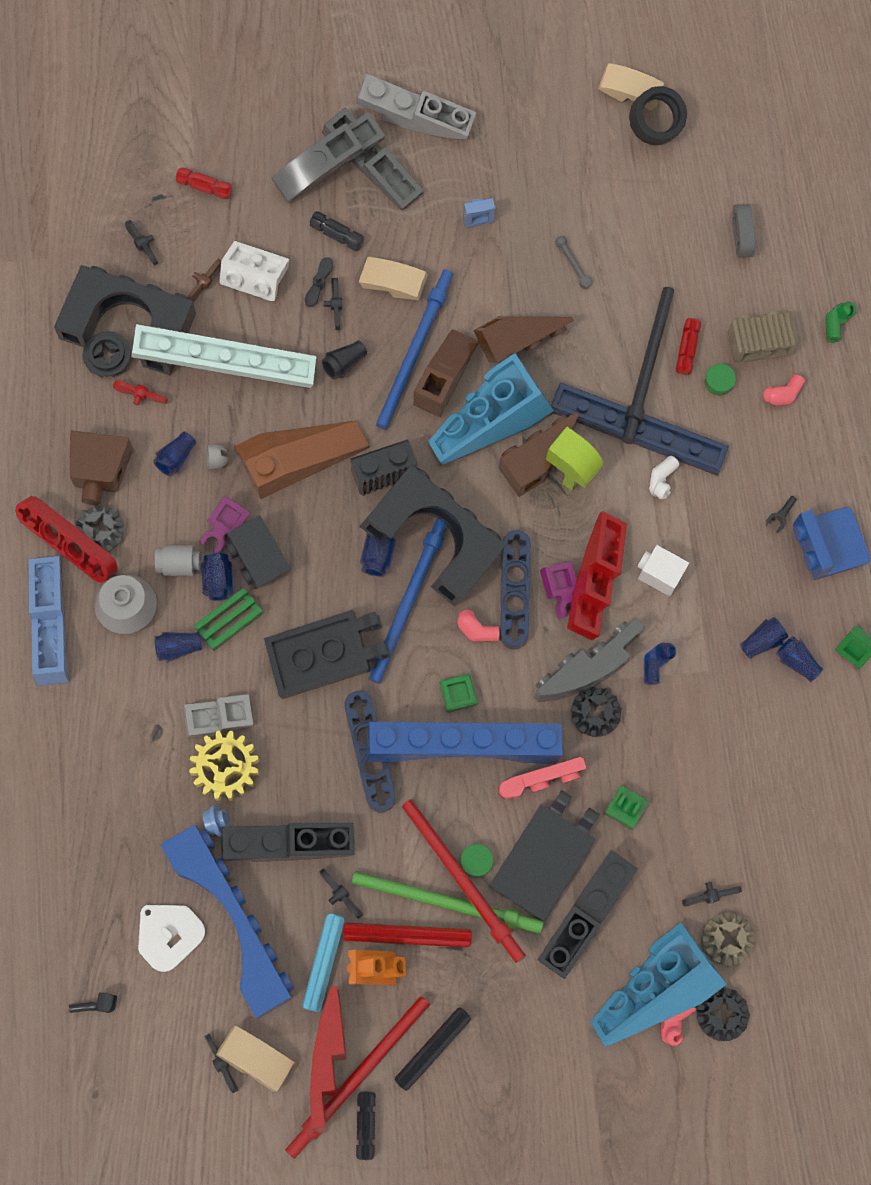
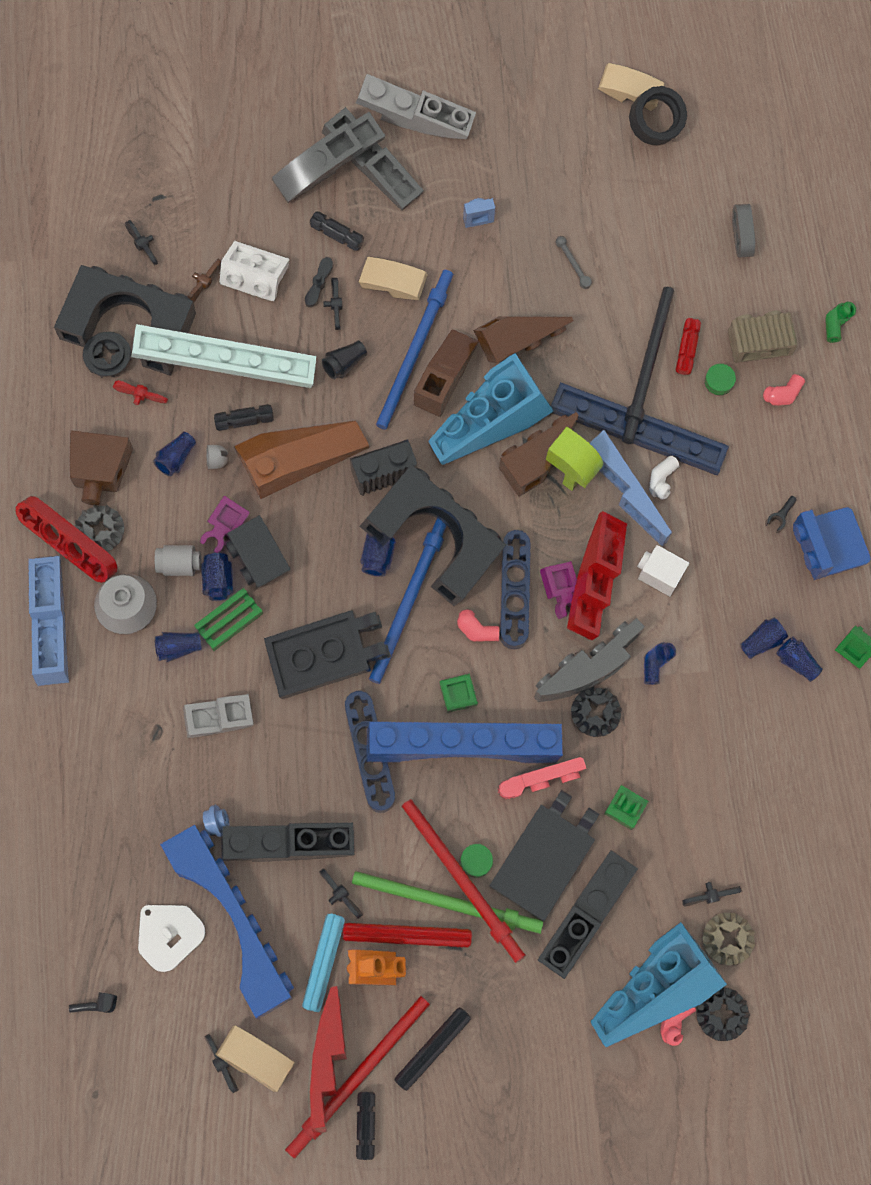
red axle [175,167,232,199] -> none
light yellow gear [189,731,259,801] -> none
none -> black axle [214,404,274,431]
none -> medium blue slope [590,430,672,546]

